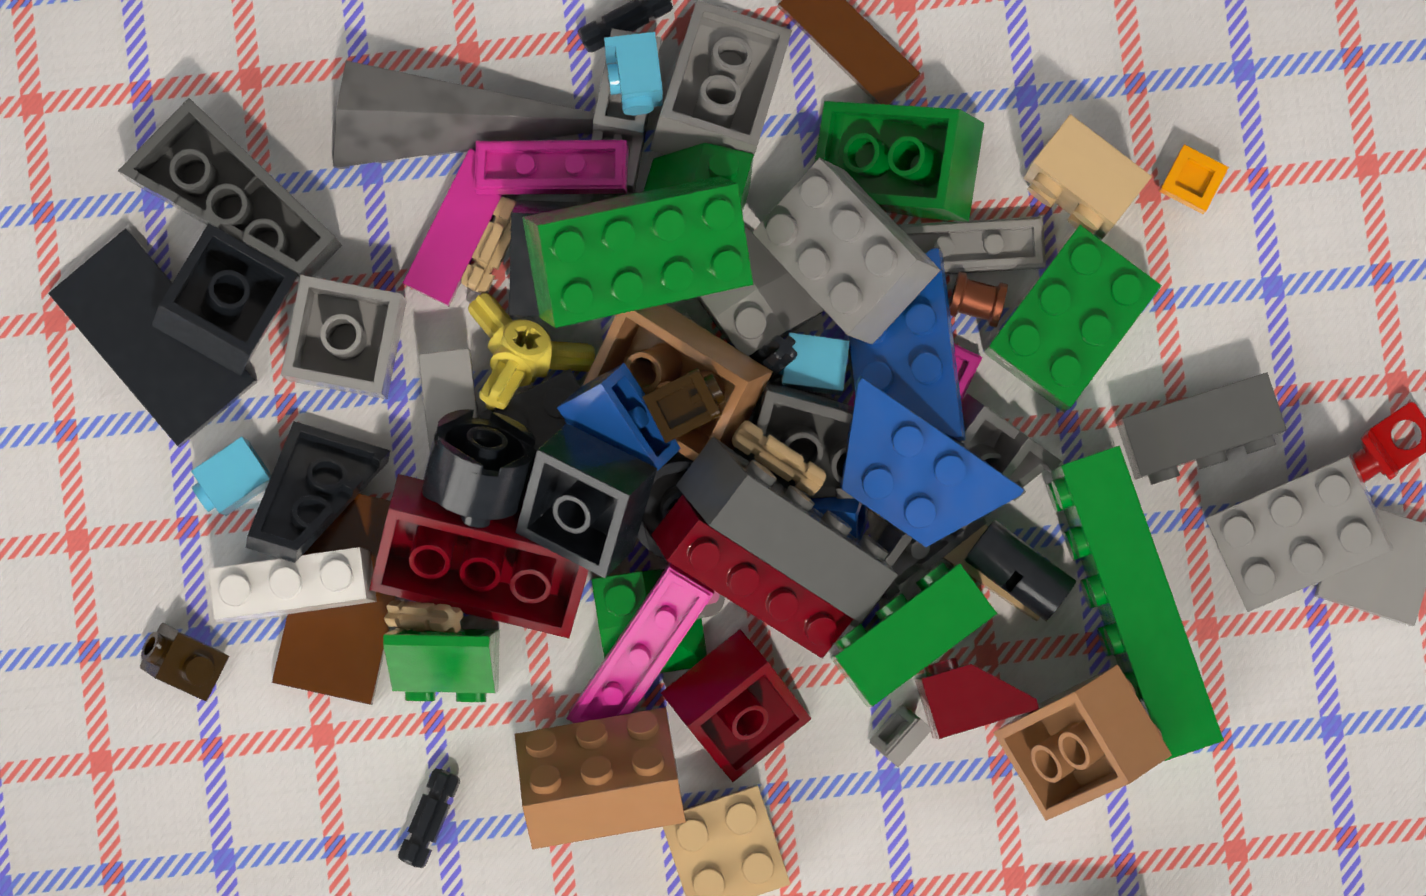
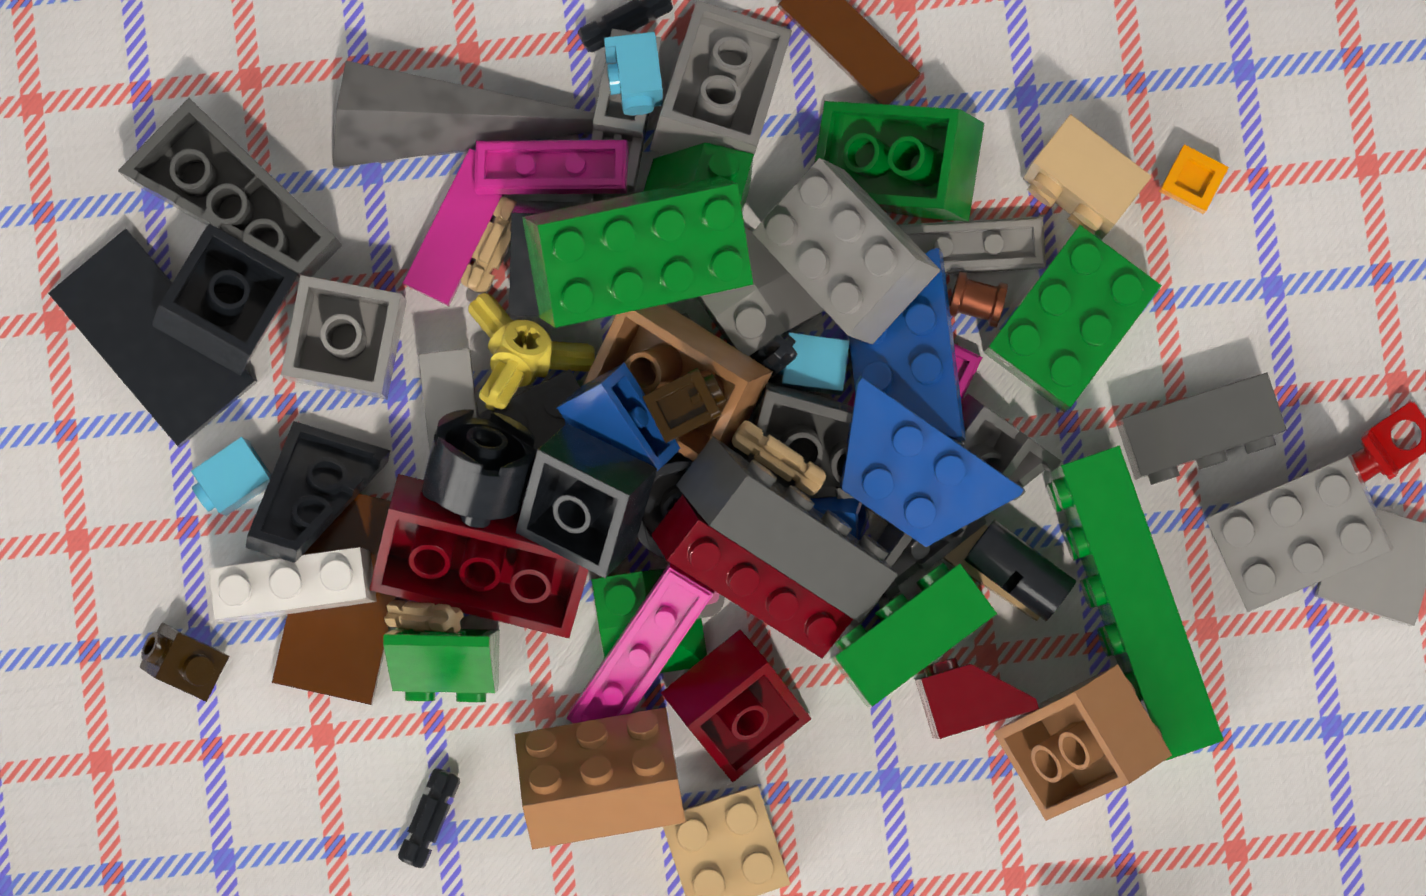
light grey tile [869,705,933,767] -> none

